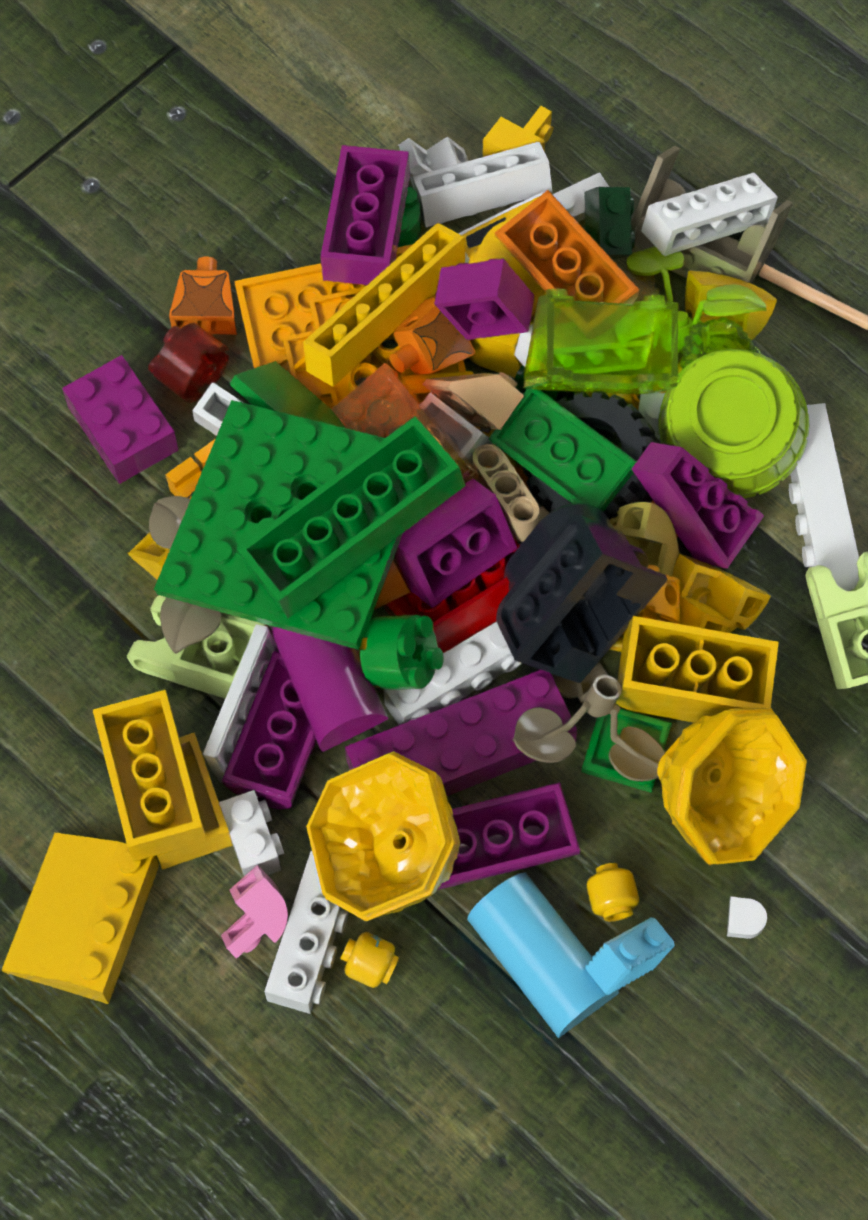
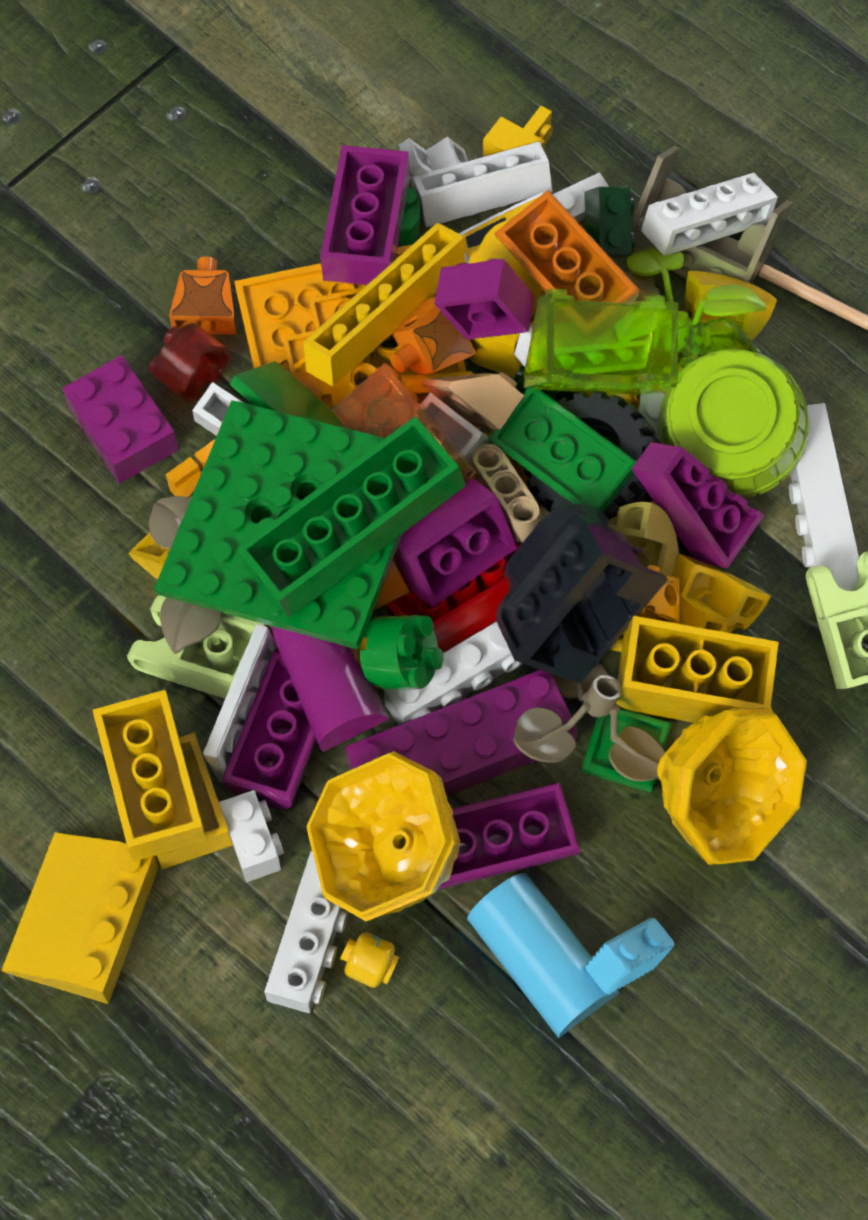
bright pink brick [221,865,288,959] -> none
yellow head [587,863,639,922] -> none
white tile [727,897,767,939] -> none

